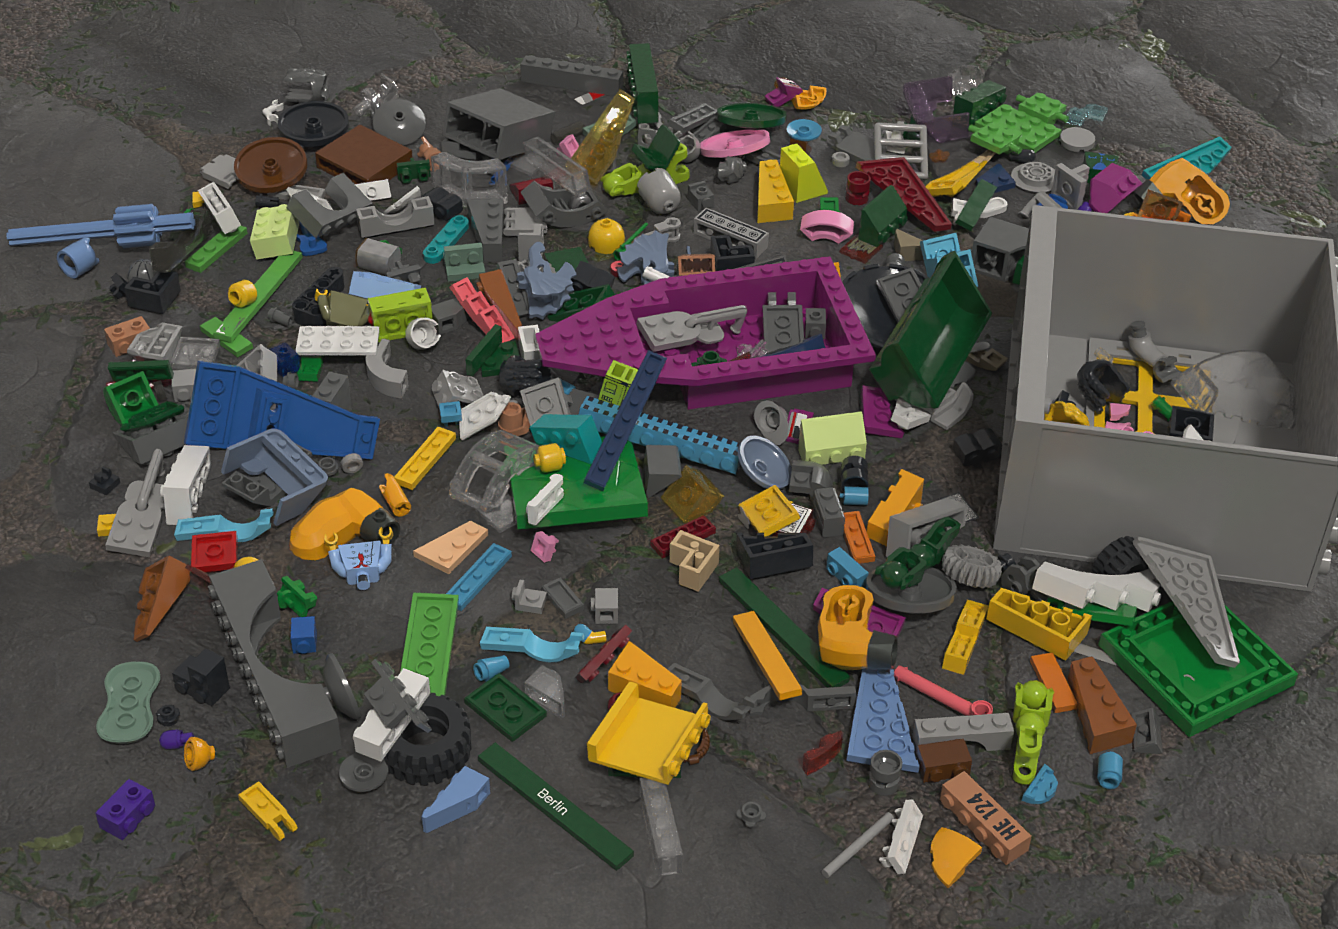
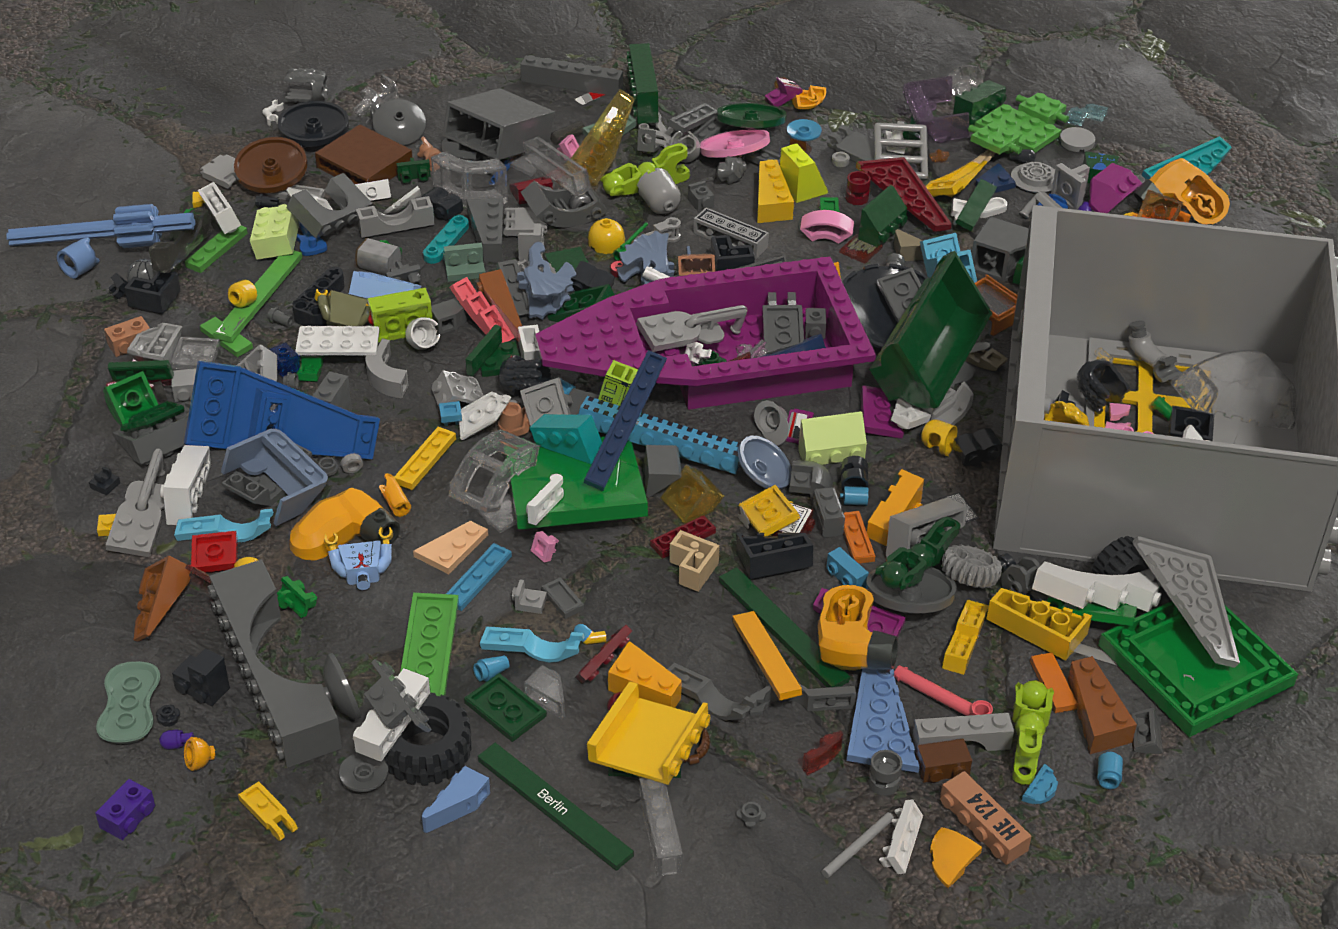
blue brick [291,616,317,654] -> none
yellow head [533,443,566,473] -> none
light grey brick [591,588,618,624] -> none
dark green bracket [631,124,680,172] -> none
none -> white plate [685,342,712,365]
none -> yellow helmet [921,419,958,456]
none -> window [975,274,1018,336]

